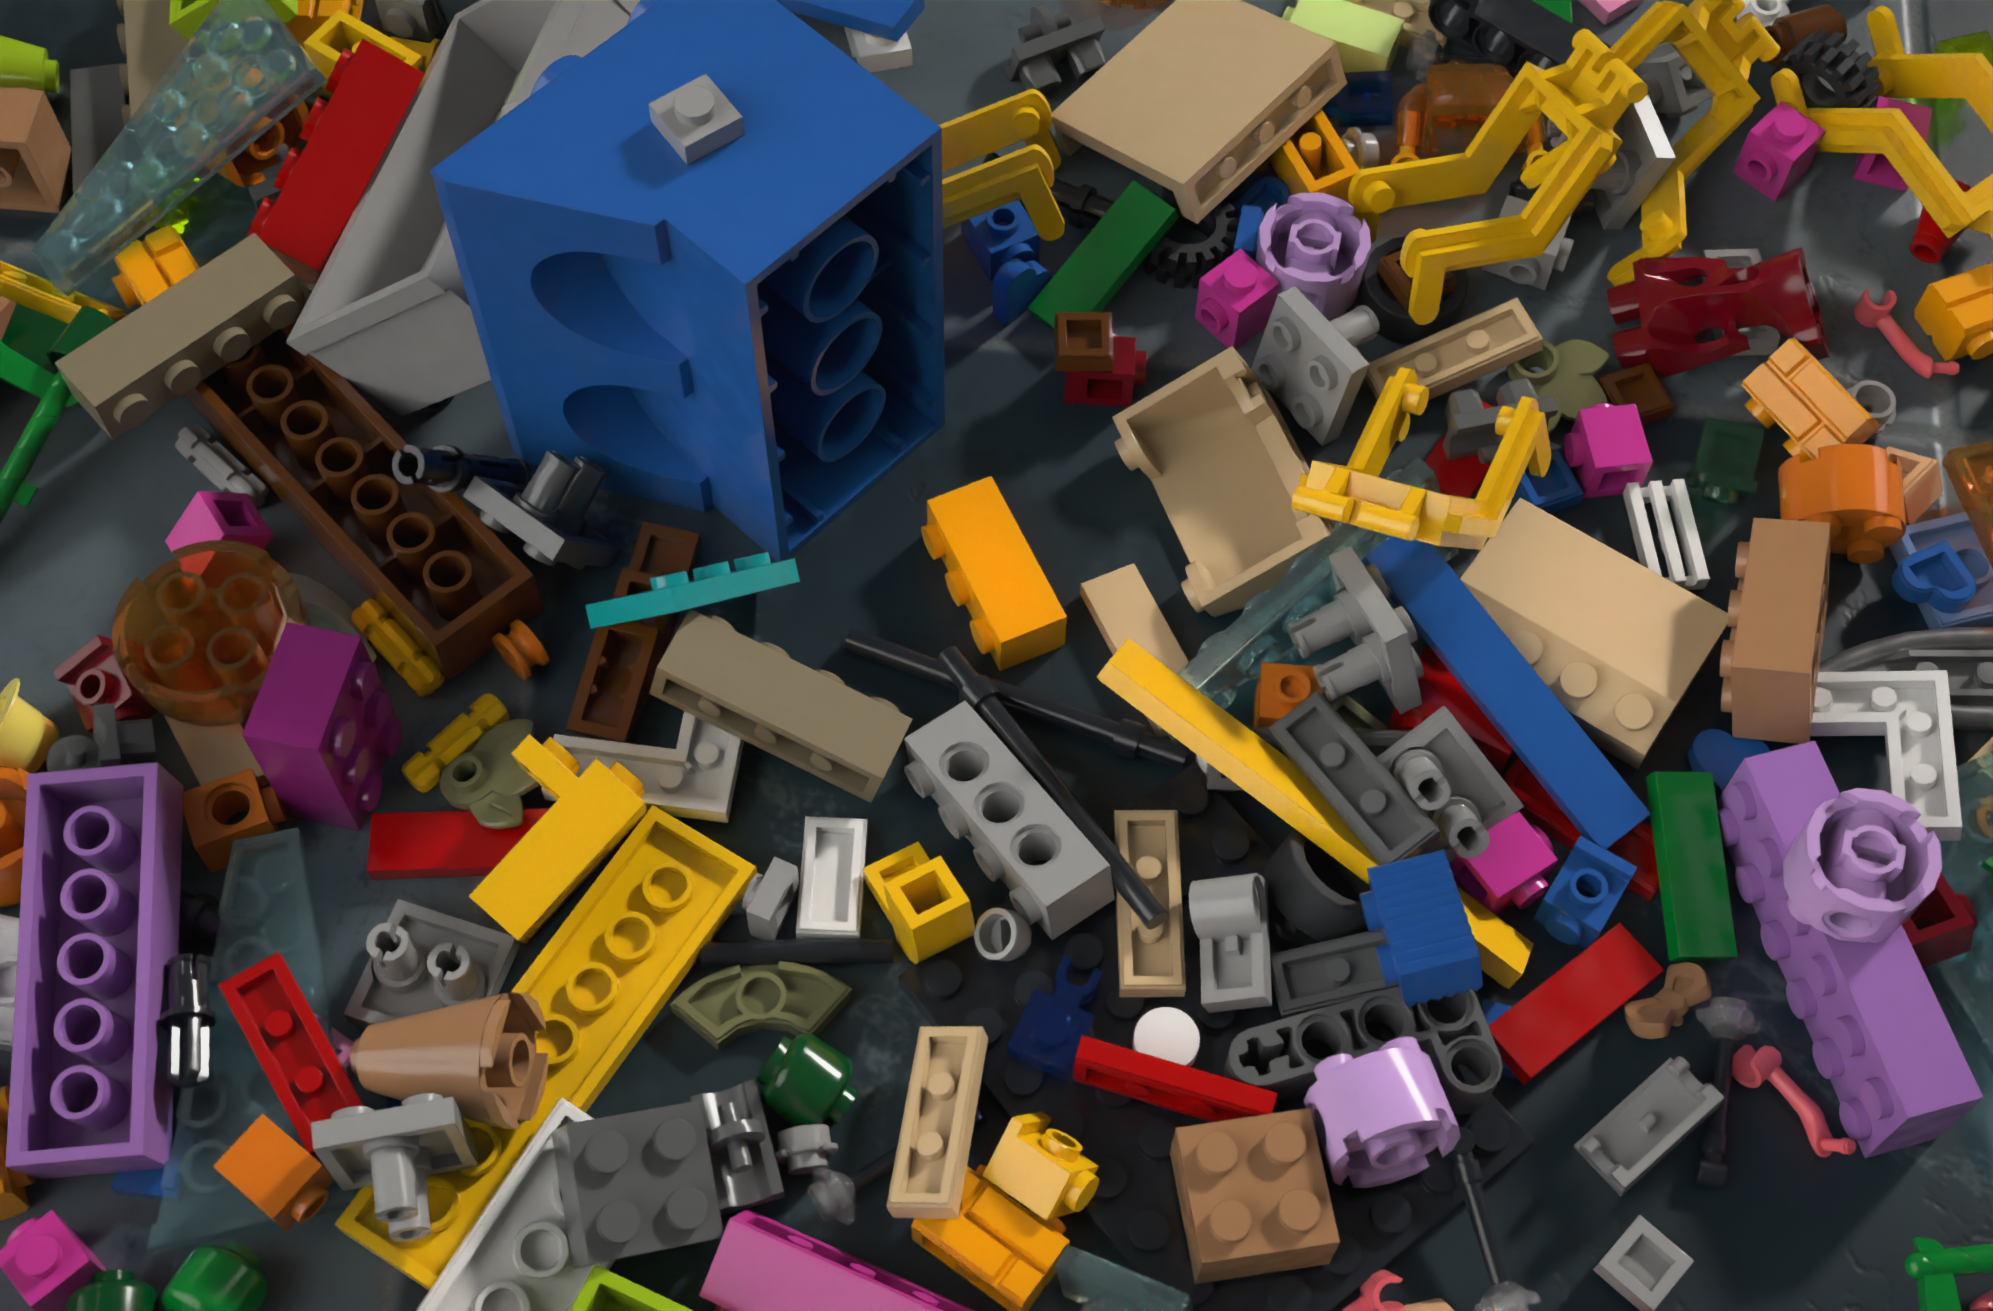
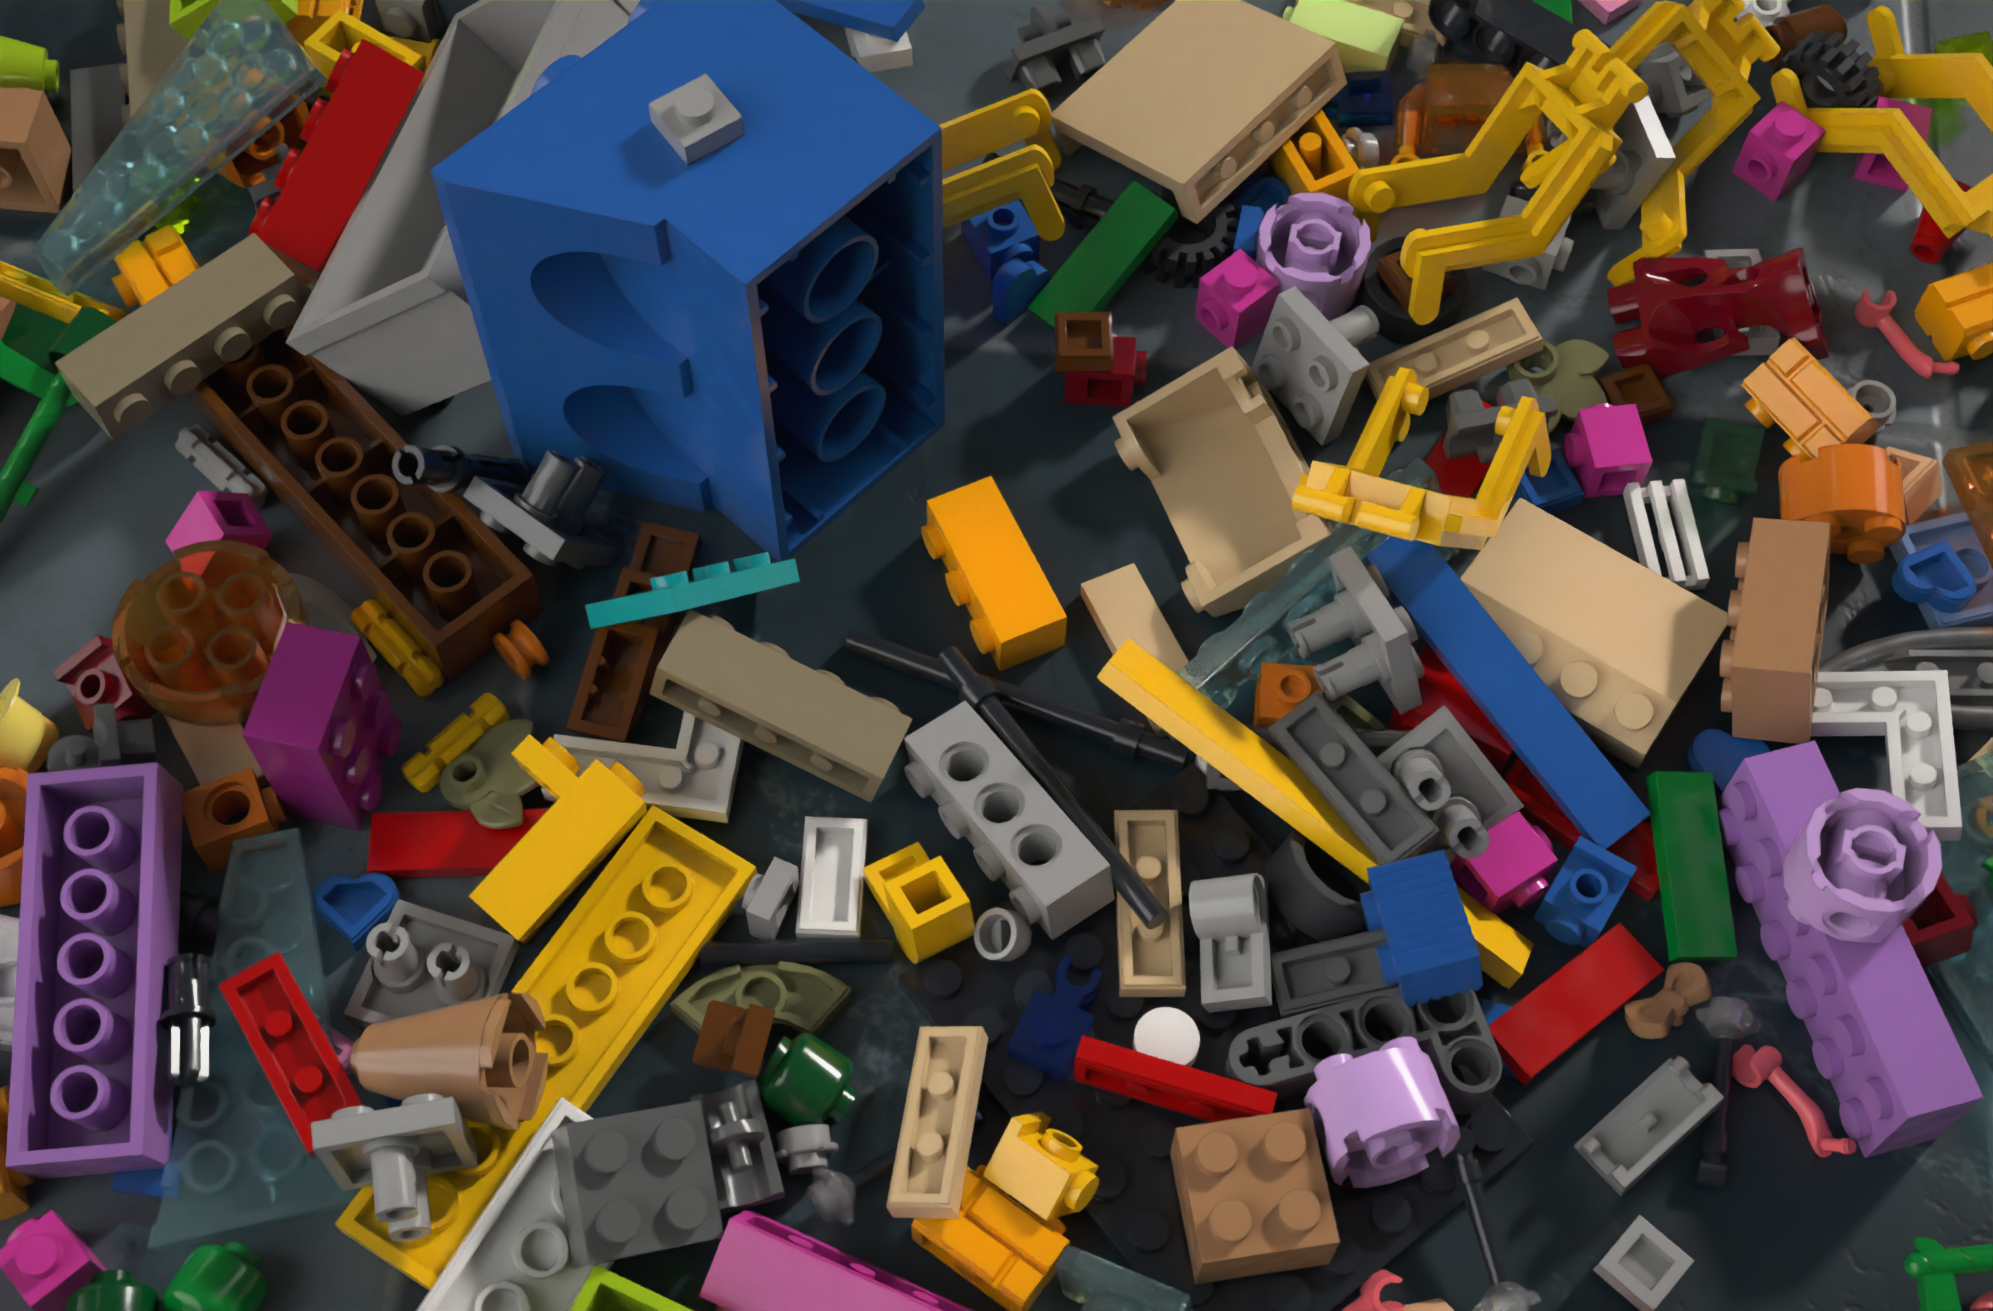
orange brick [213,1113,334,1232] -> none
none -> blue tile [313,872,401,952]
none -> reddish brown bracket [693,1000,776,1080]

